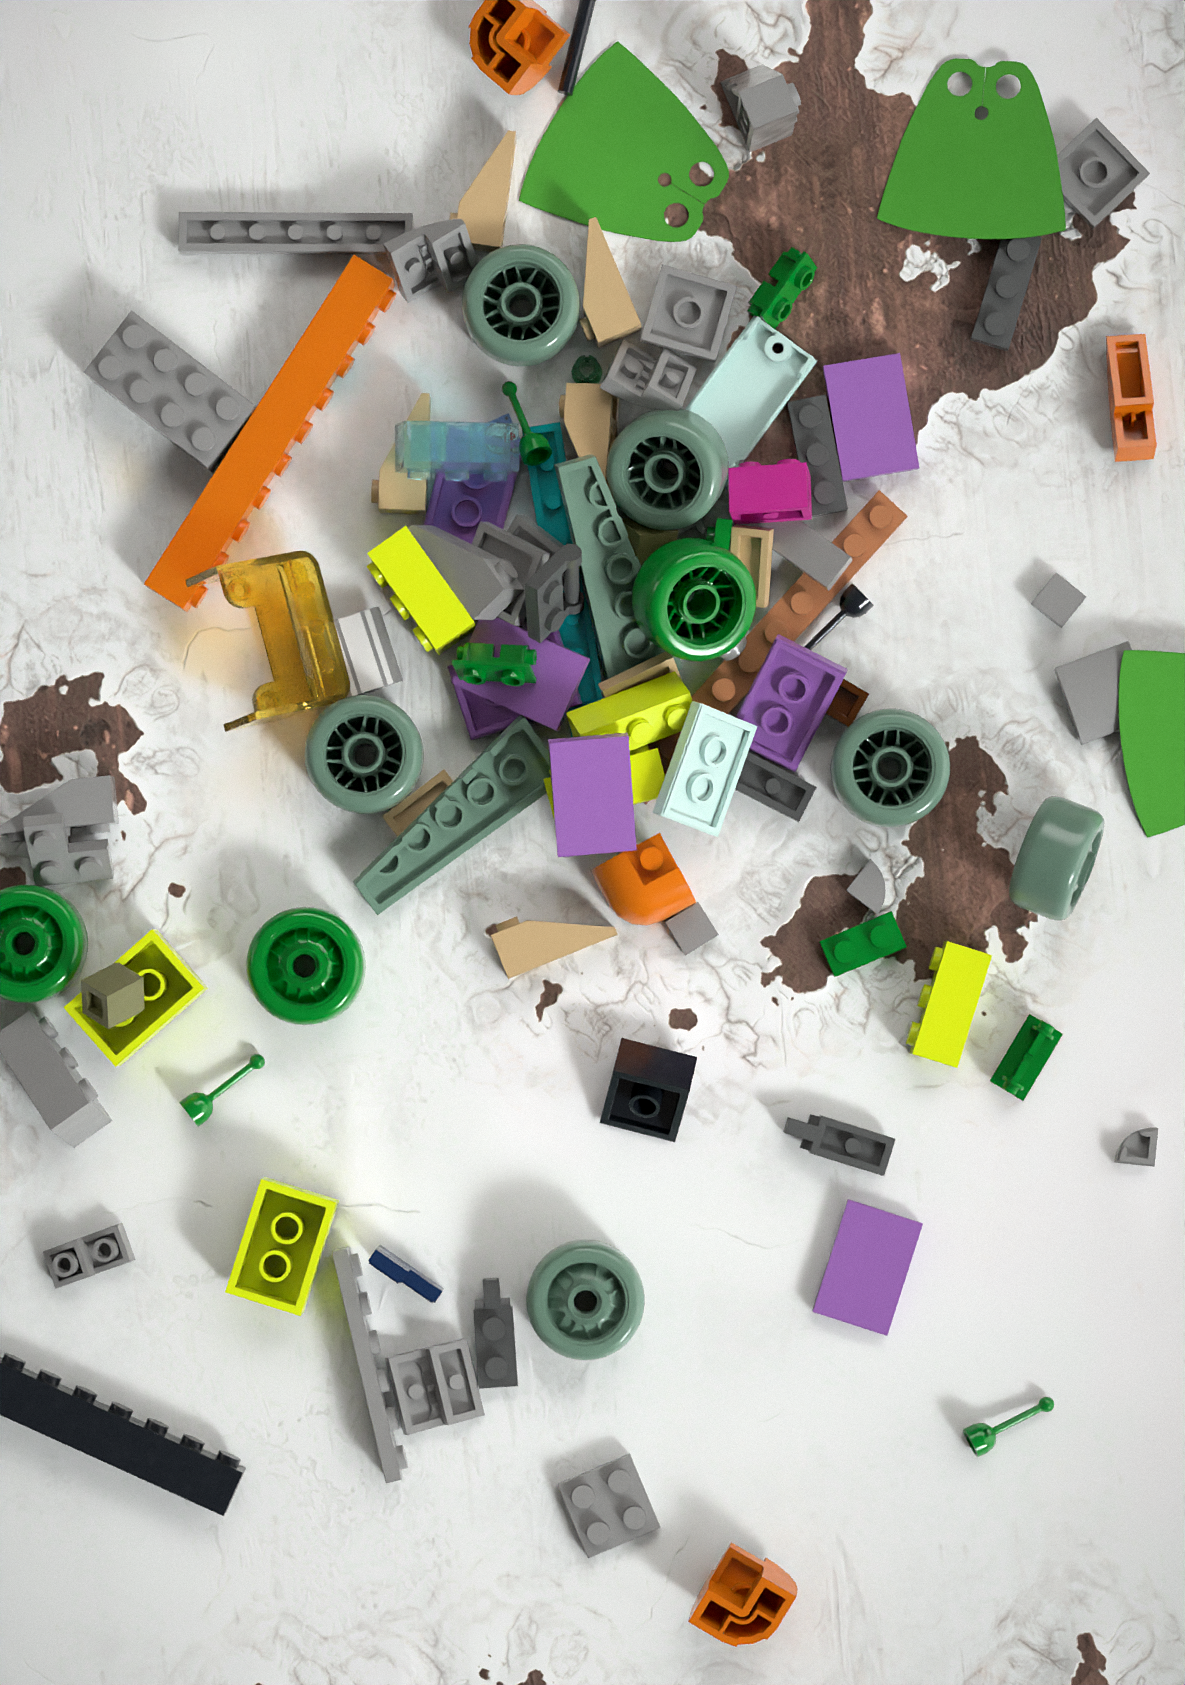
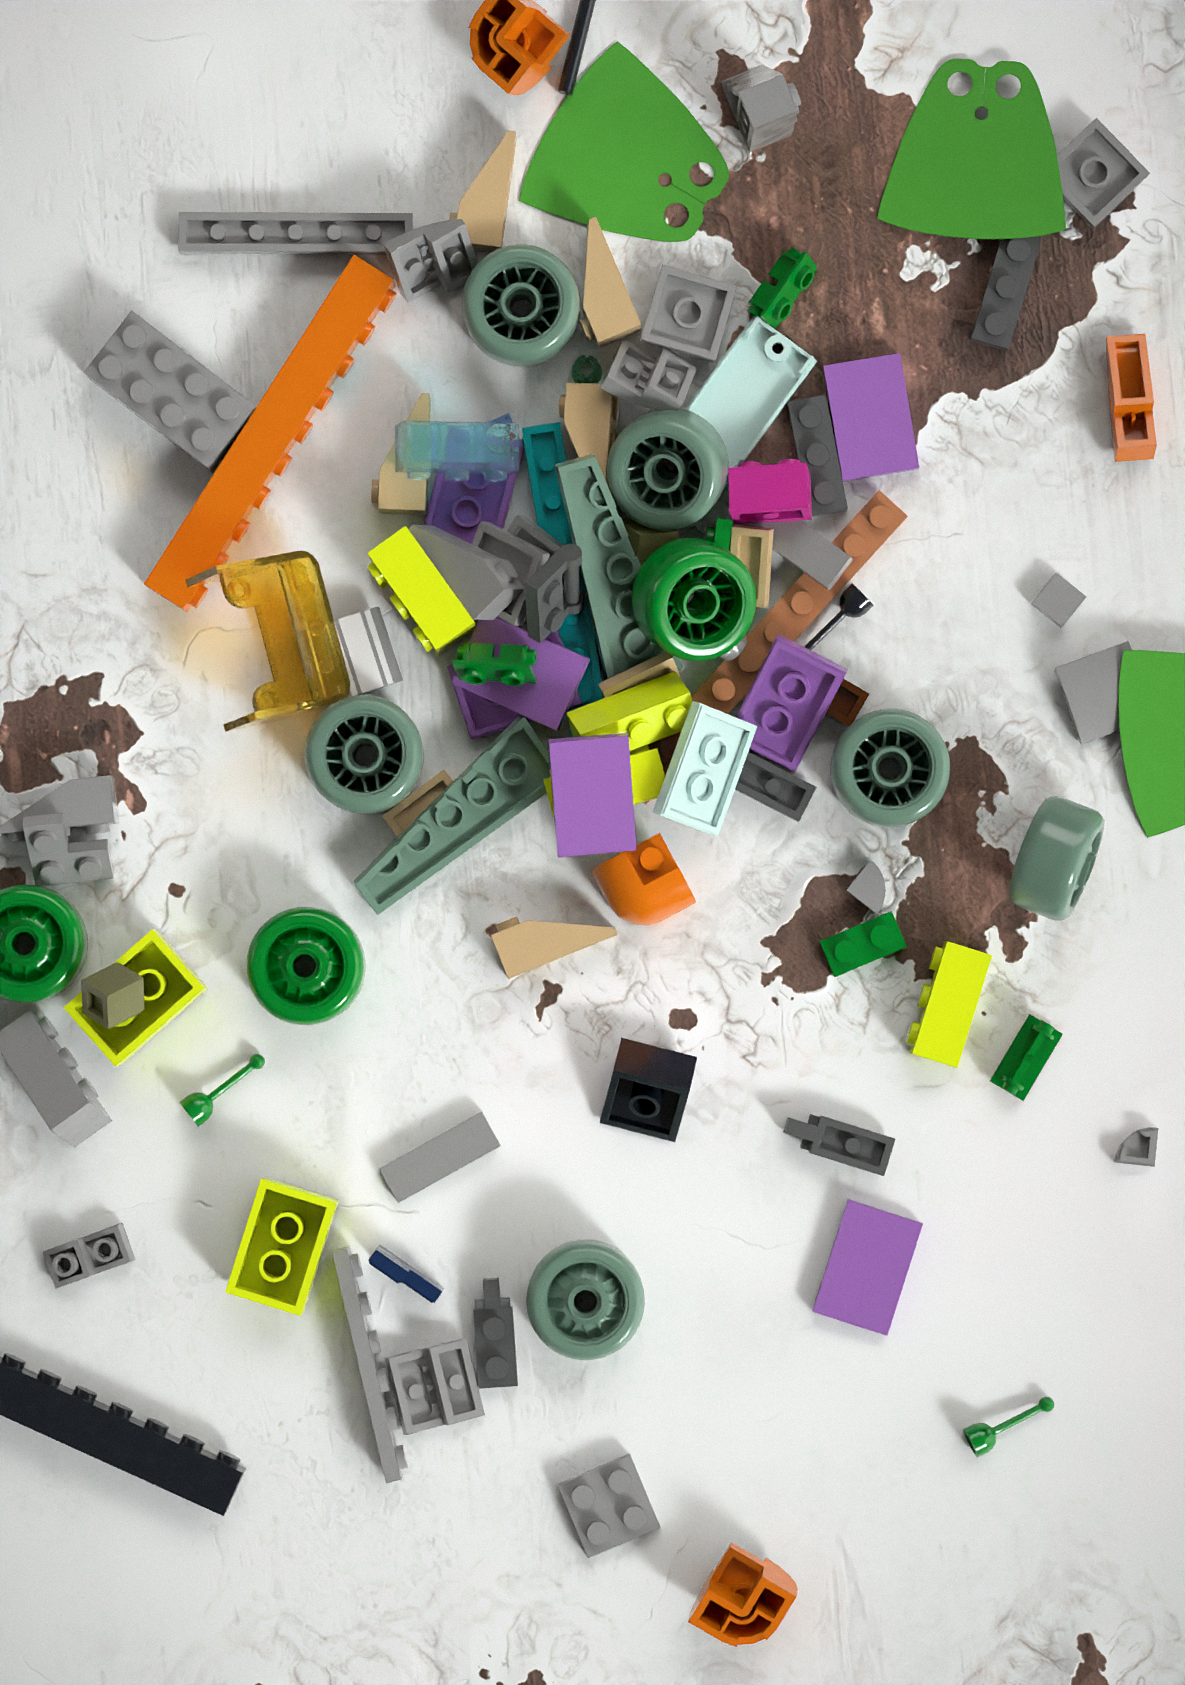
green hinge [502,381,552,466] -> none
light grey tile [665,902,719,955] -> none
none -> light grey tile [379,1112,501,1203]

